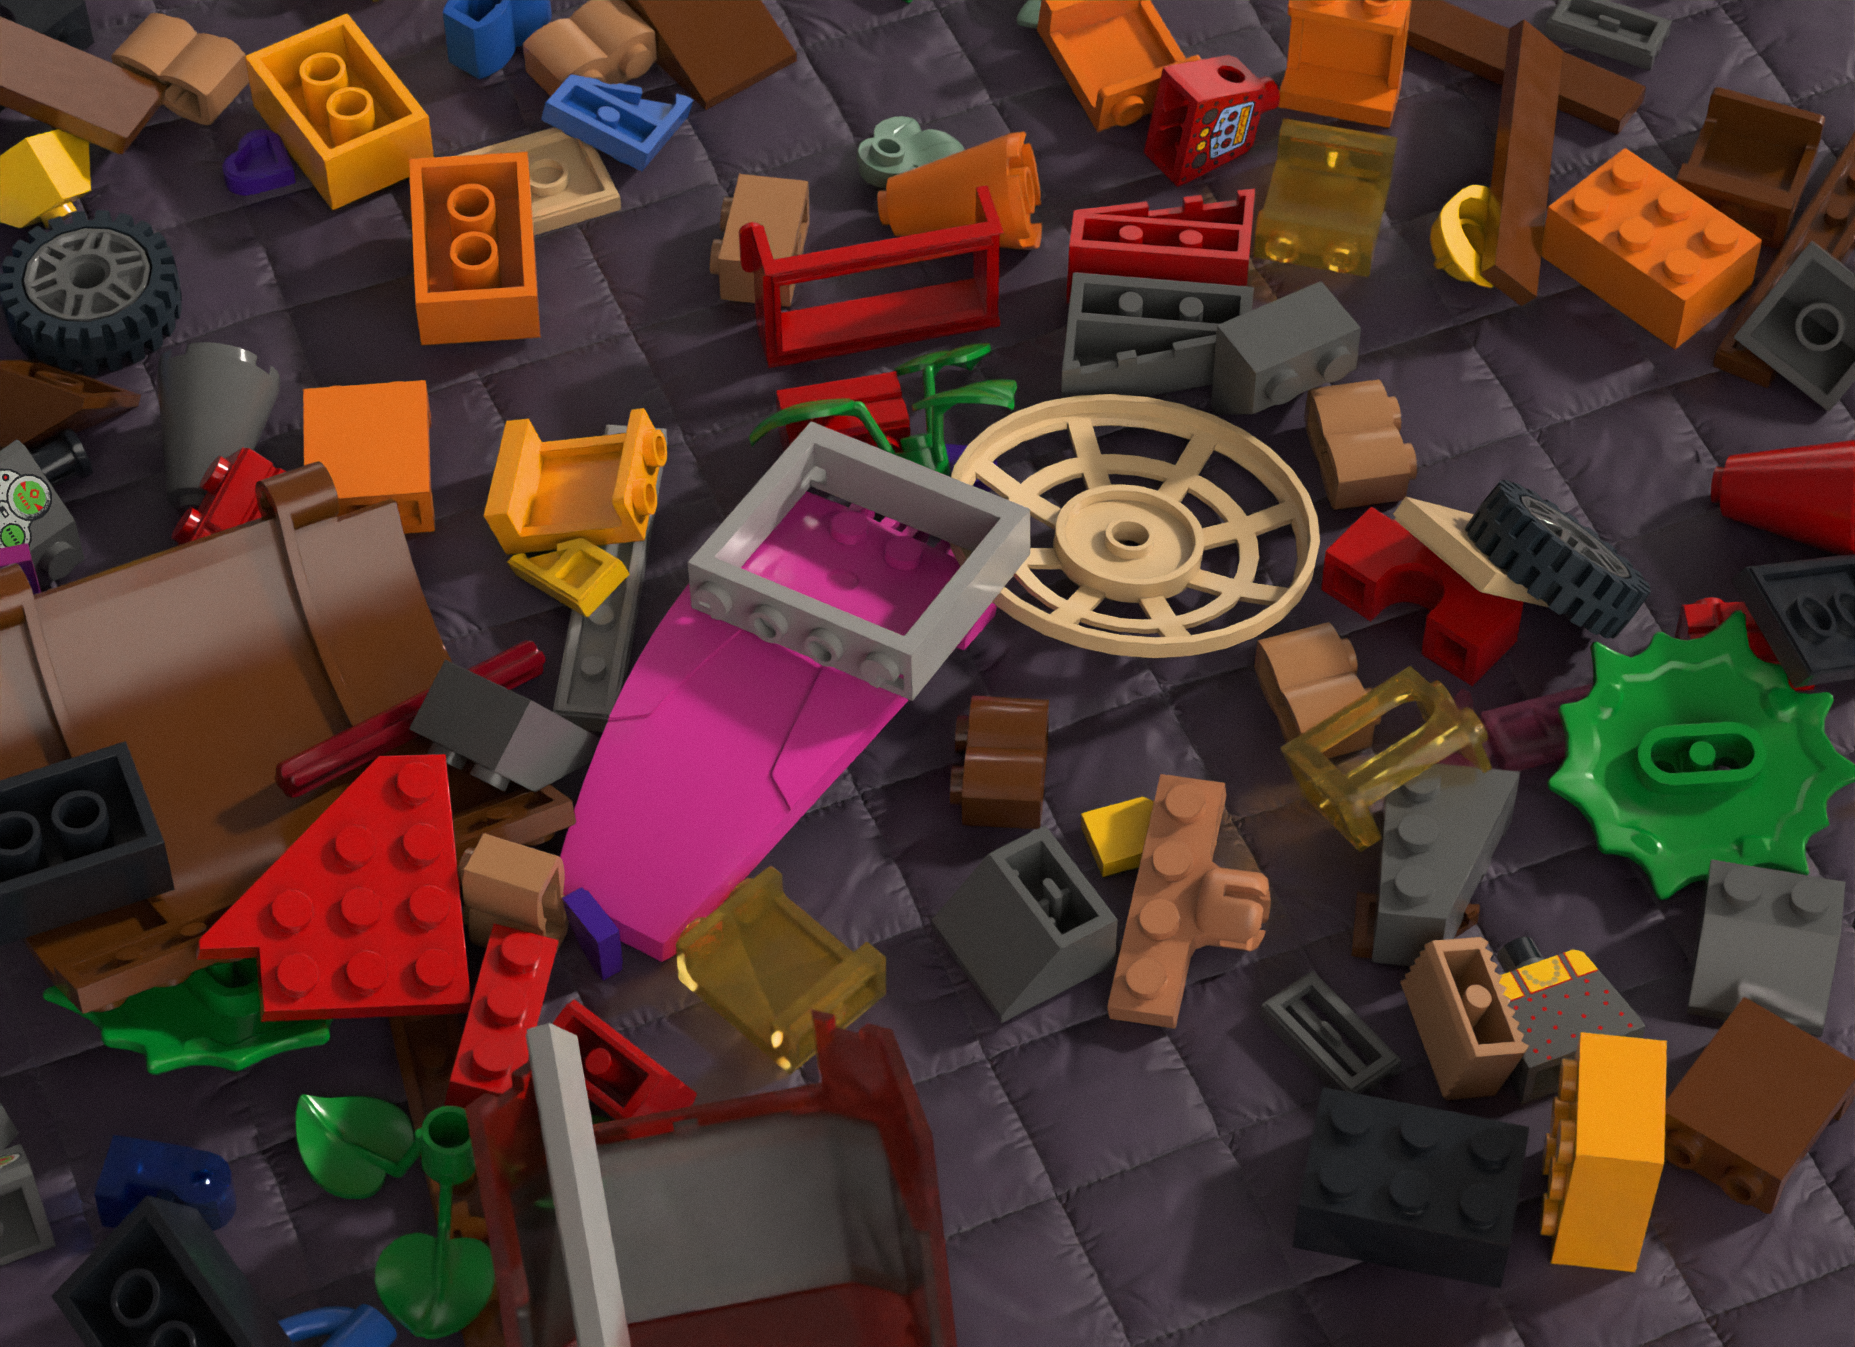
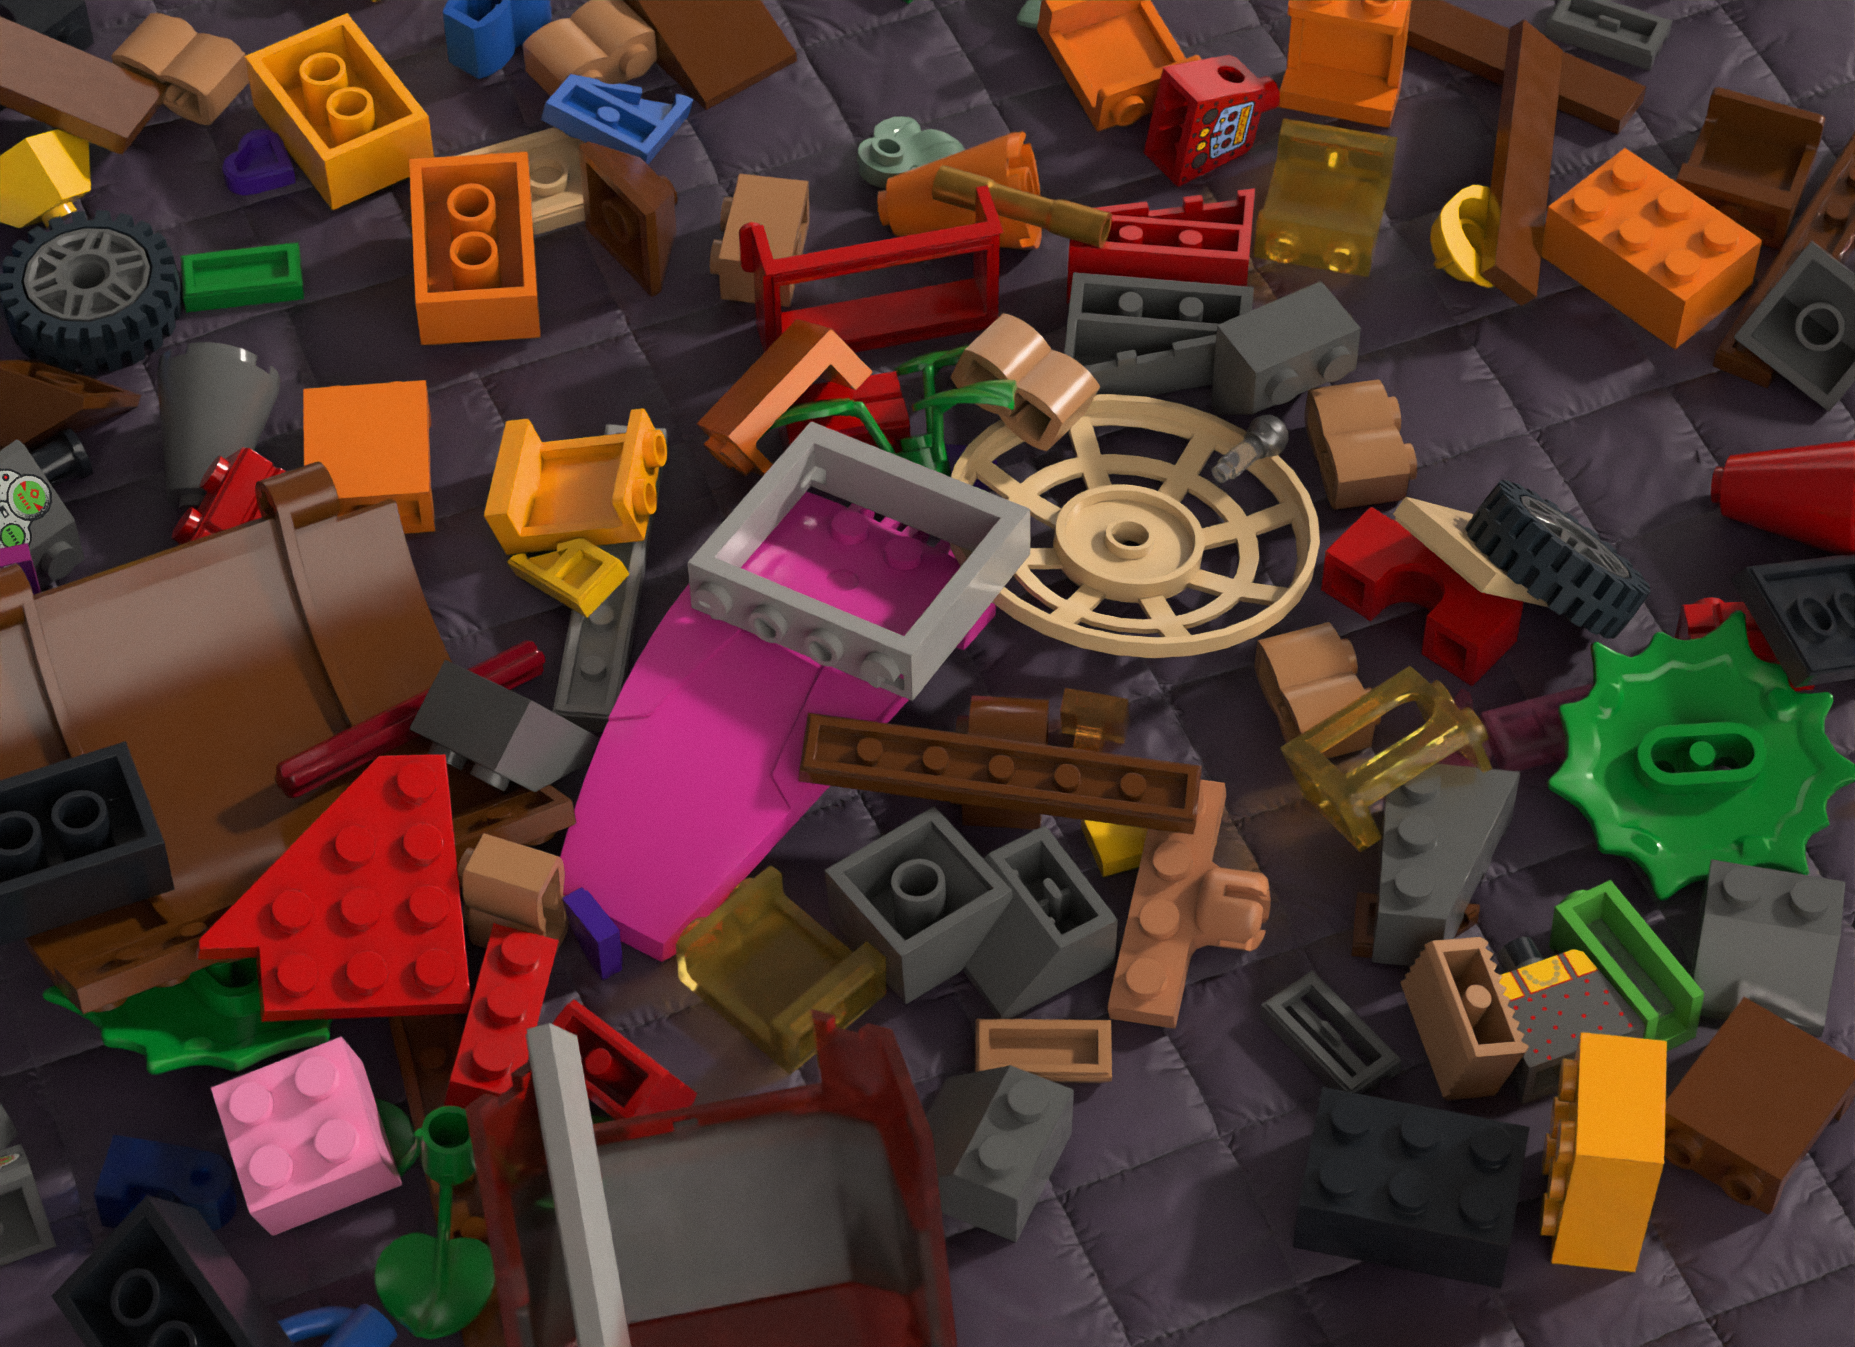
none -> green tile [181,242,305,313]
none -> bright pink brick [211,1036,402,1236]
none -> reddish brown slope [578,141,678,297]
none -> orange panel [696,319,873,477]
none -> reddish brown tile [799,713,1202,835]
none -> dark grey slope [825,806,1013,1004]
none -> dark grey slope [890,1065,1074,1242]
none -> pearl gold piece [932,165,1112,248]
none -> medium nougat brick [950,313,1100,451]
none -> medium nougat tile [975,1019,1112,1083]
none -> clear orange tile [1060,688,1130,752]
none -> piece [1212,415,1289,483]
none -> bright green window [1549,880,1704,1052]

